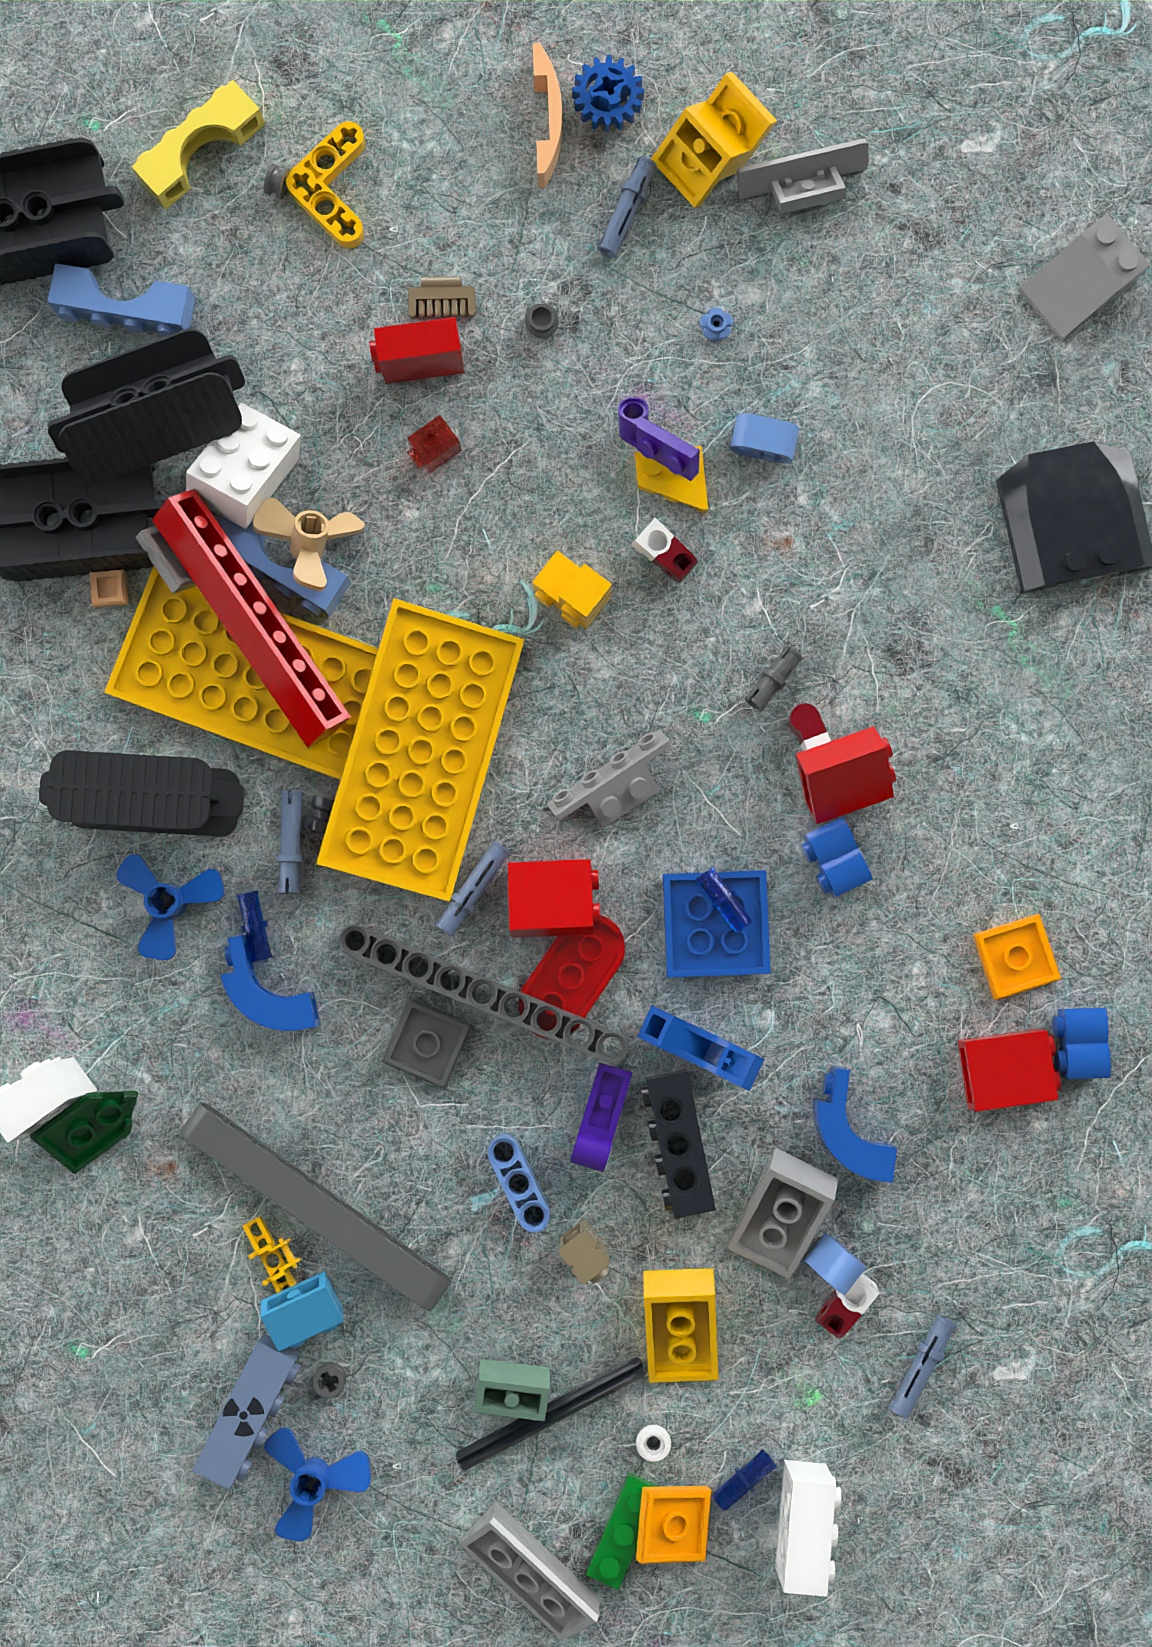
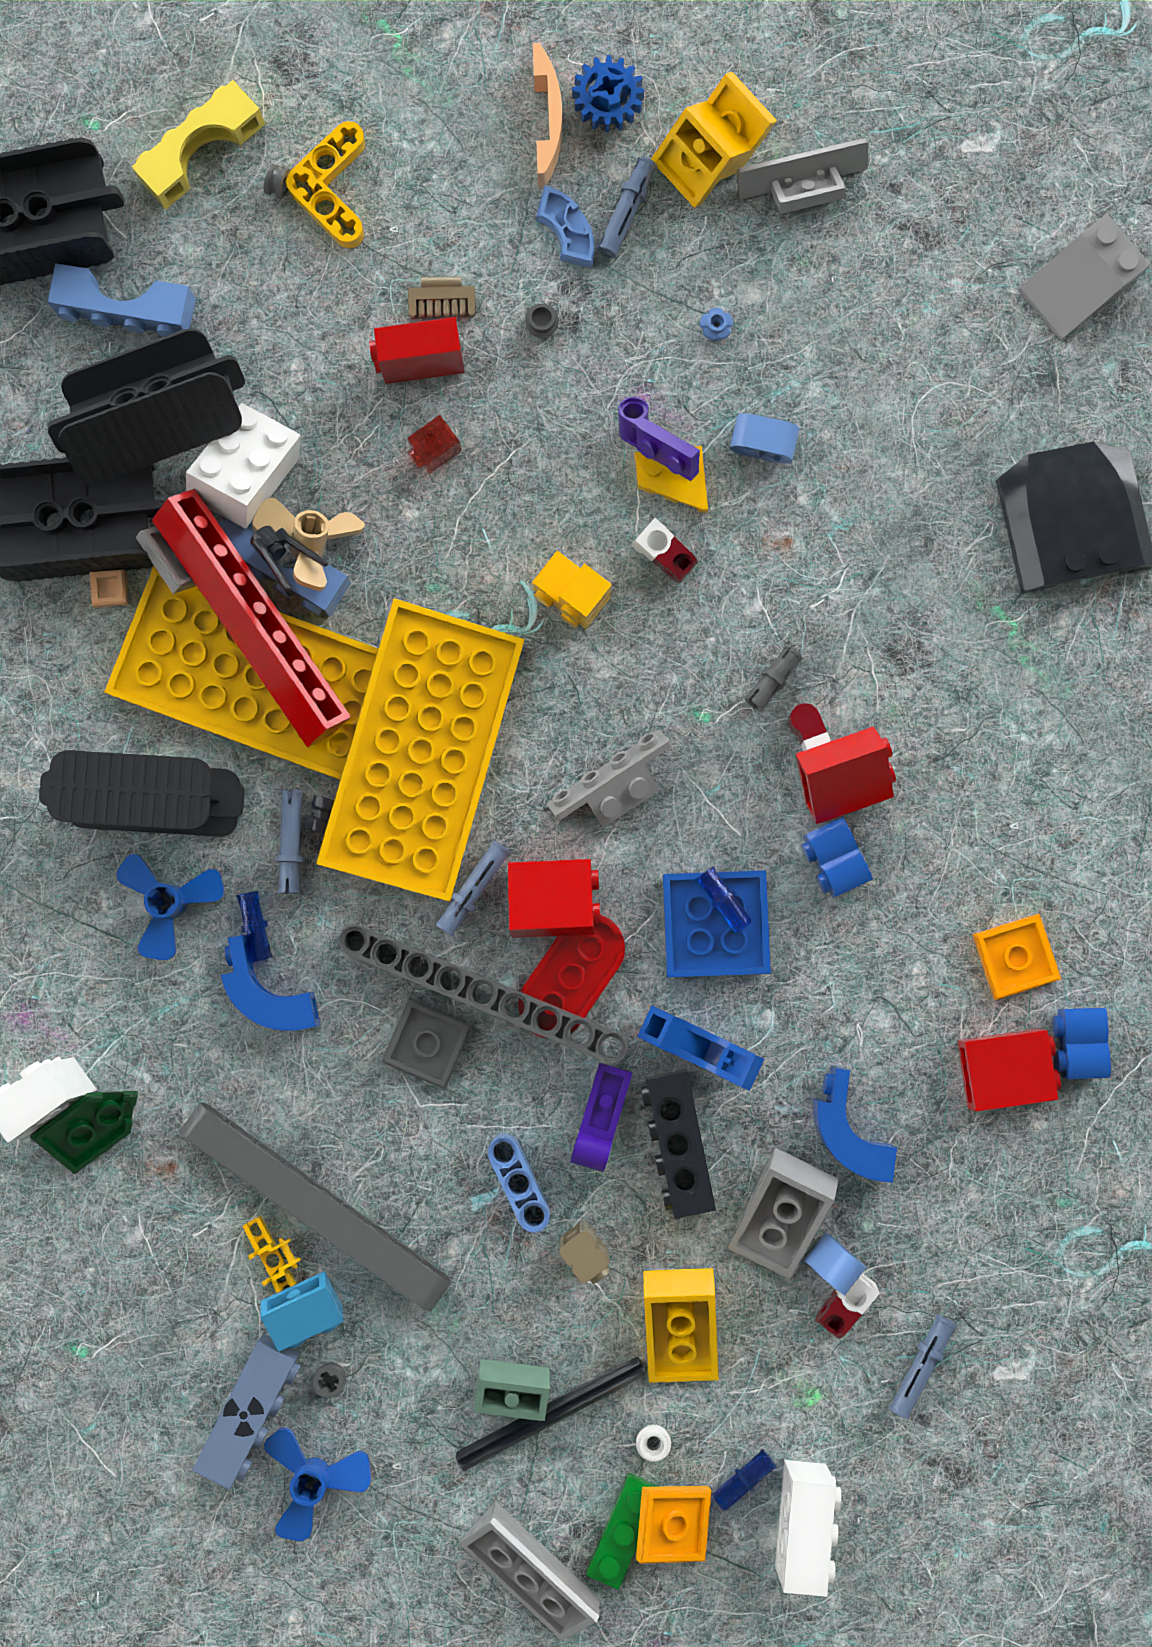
none -> black plant [250,525,328,597]
none -> medium blue tile [536,185,595,269]

